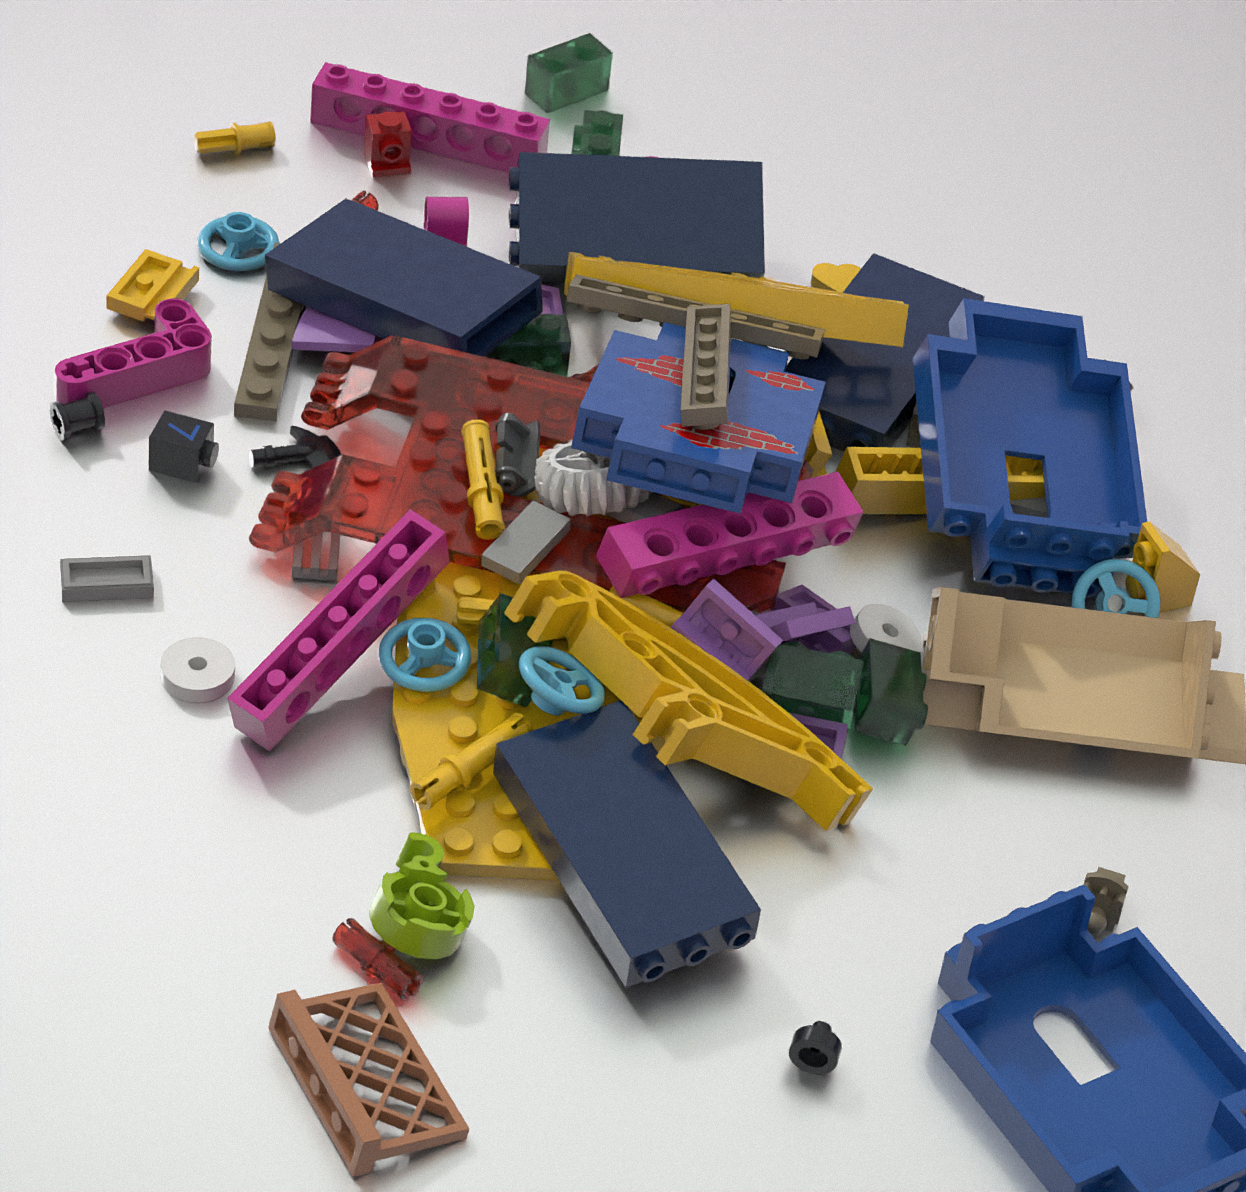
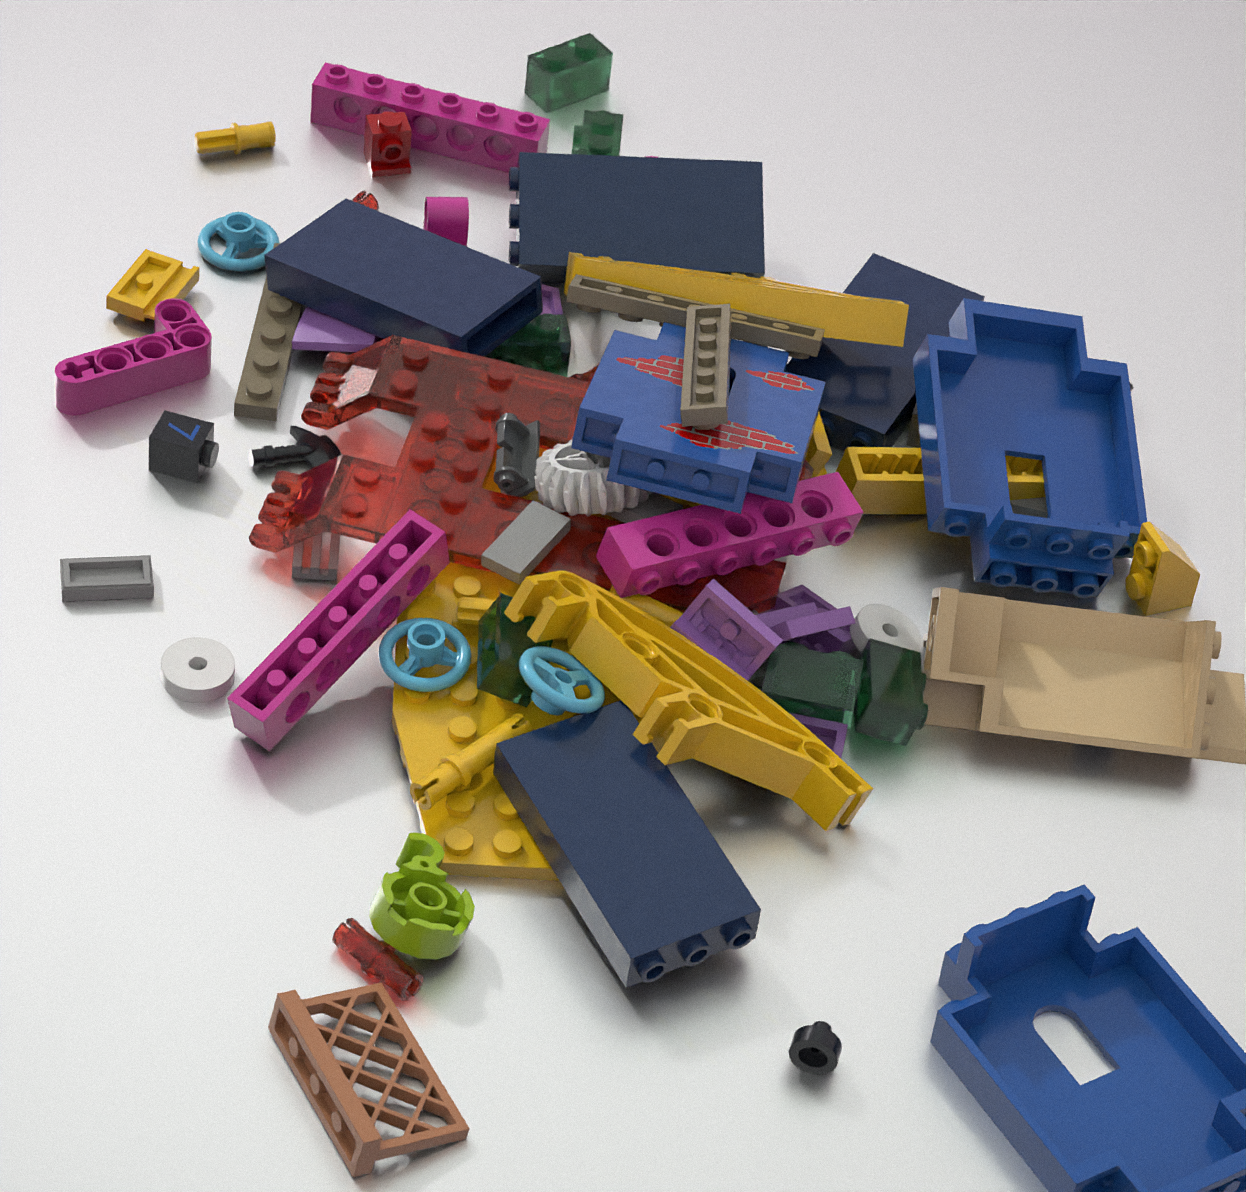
black bush [49,391,105,440] -> none
yellow pin [461,419,505,540] -> none
yellow tile [810,263,861,293] -> none
medium azure piece [1072,559,1160,618] -> none
dark tan piece [1084,867,1129,935] -> none

